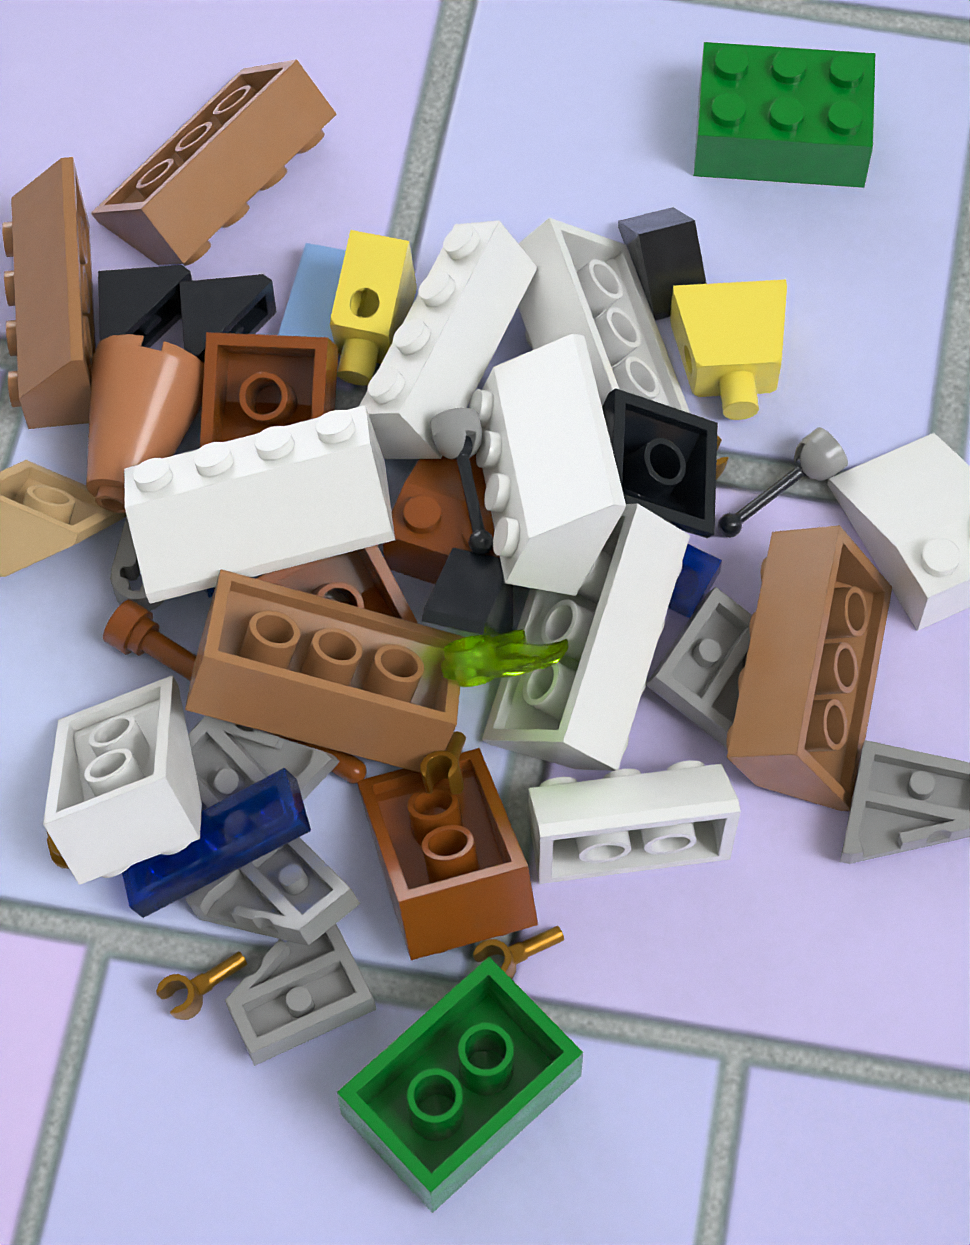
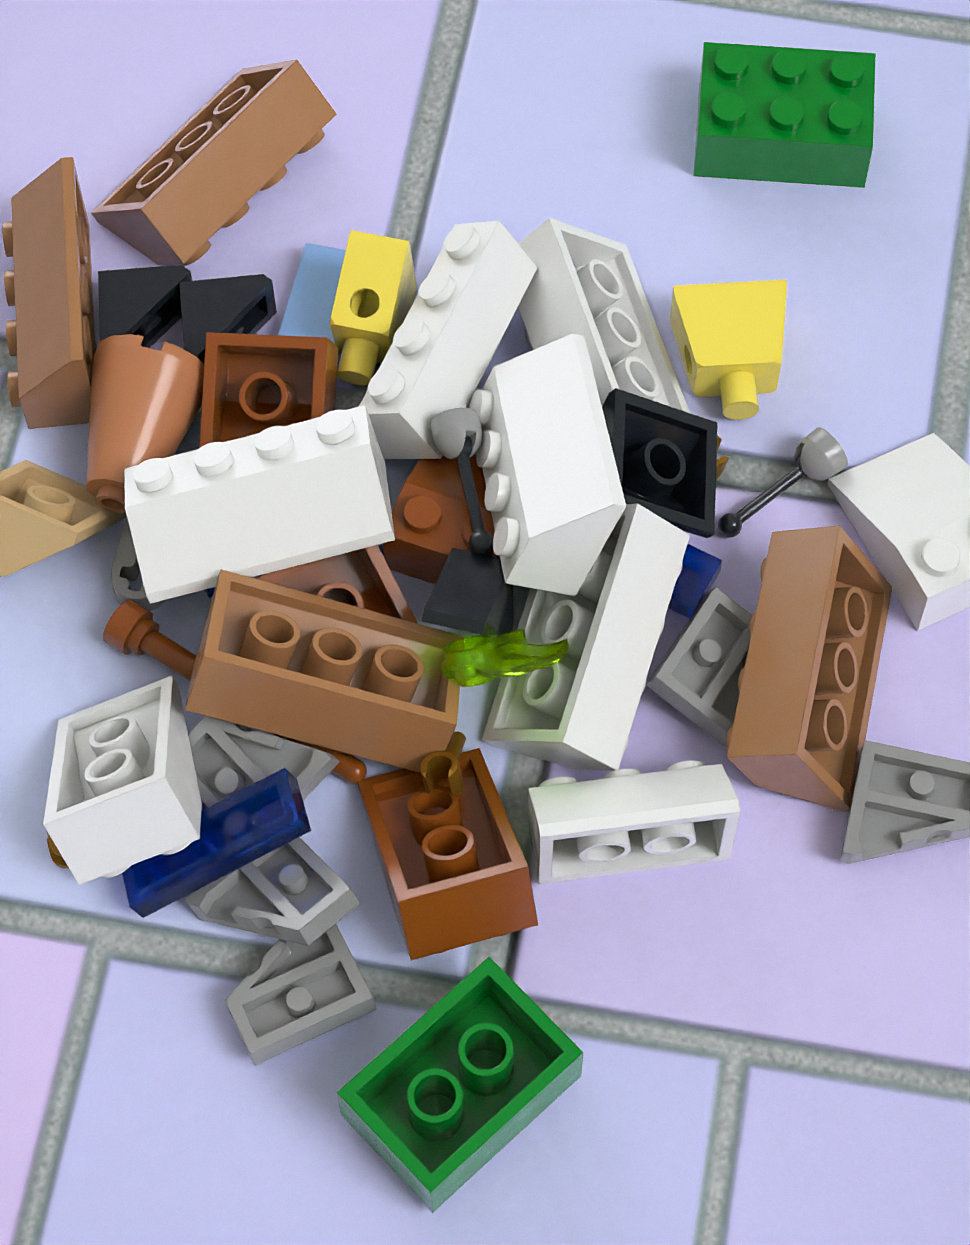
pearl gold hand [156,951,248,1020] -> none
pearl gold hand [473,926,564,979] -> none
black slope [618,207,707,320] -> none

